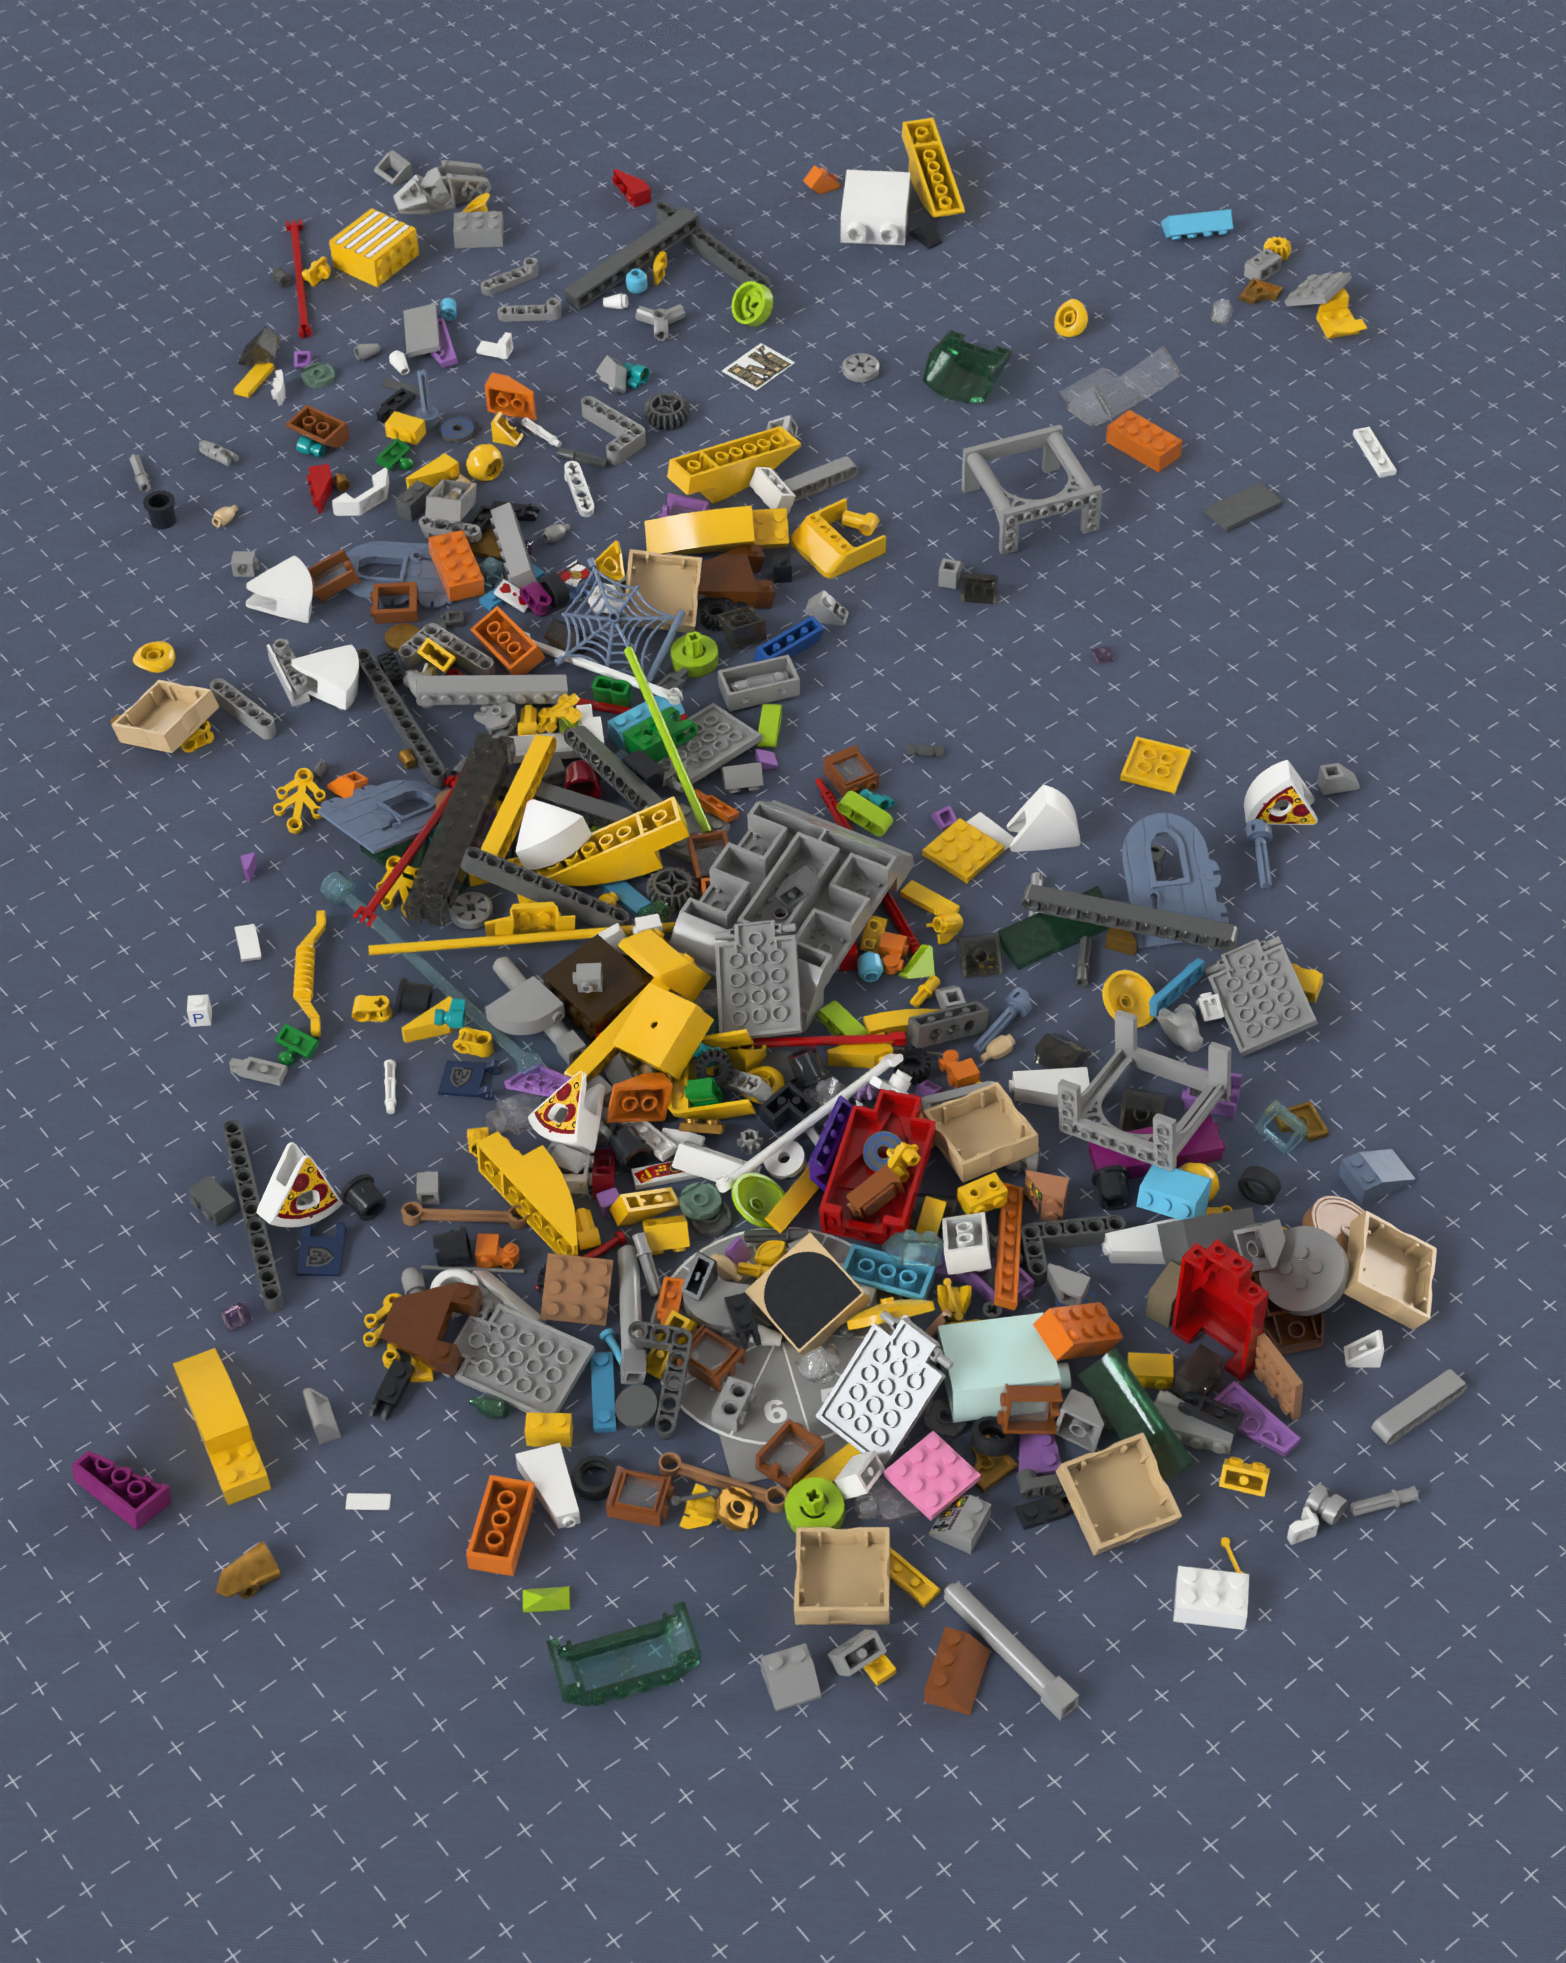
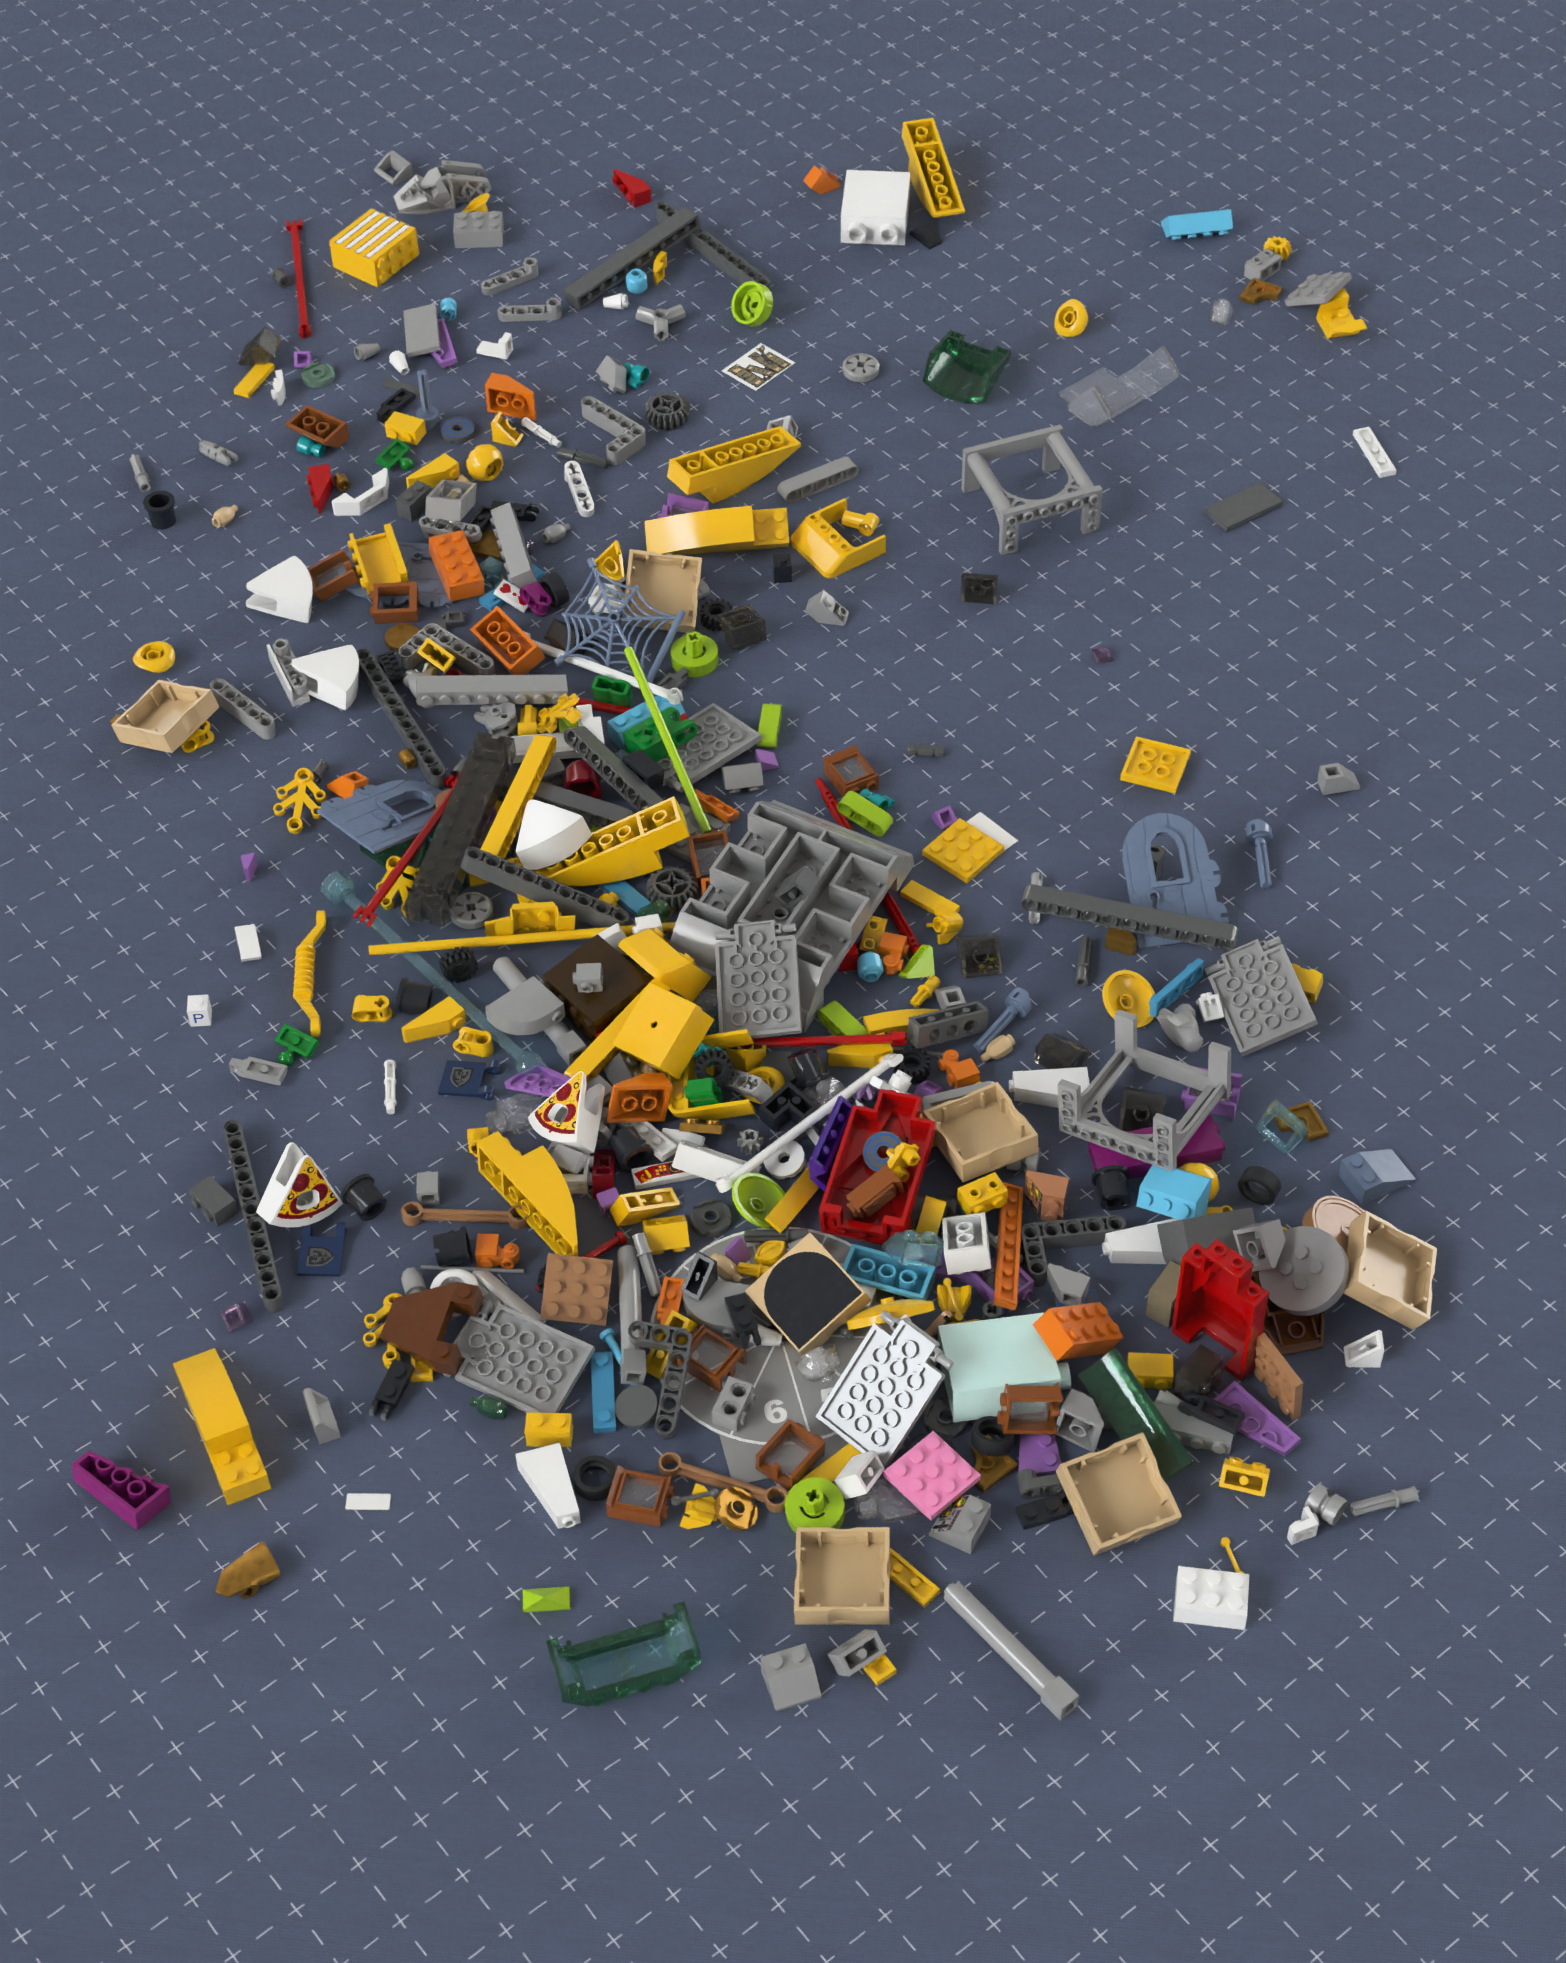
light grey brick [231,551,259,577] -> none
yellow hips [302,256,331,287] -> none
teal piece [434,998,466,1029] -> none
orange brick [466,1475,537,1576] -> none
torso [557,560,594,600] -> none
yellow piece [575,1208,601,1250] -> none
sand green tile [679,1182,722,1221] -> none
reddish brown wedge [698,544,776,609] -> none
light grey piece [718,655,800,711] -> none
white brick [749,467,796,514] -> none
blue brick [753,615,824,662] -> none
dark orange slope [924,1626,990,1715] -> none
light grey slope [938,558,964,589] -> none
clear green arch [997,886,1110,970] -> none
white piece [1007,785,1081,852] -> none
orange brick [1106,410,1183,473] -> none
white piece [1244,760,1318,825] -> none
light grey beam [1371,1369,1468,1445] -> none
none -> yellow panel [347,523,409,595]
none -> black tyre [439,946,478,983]

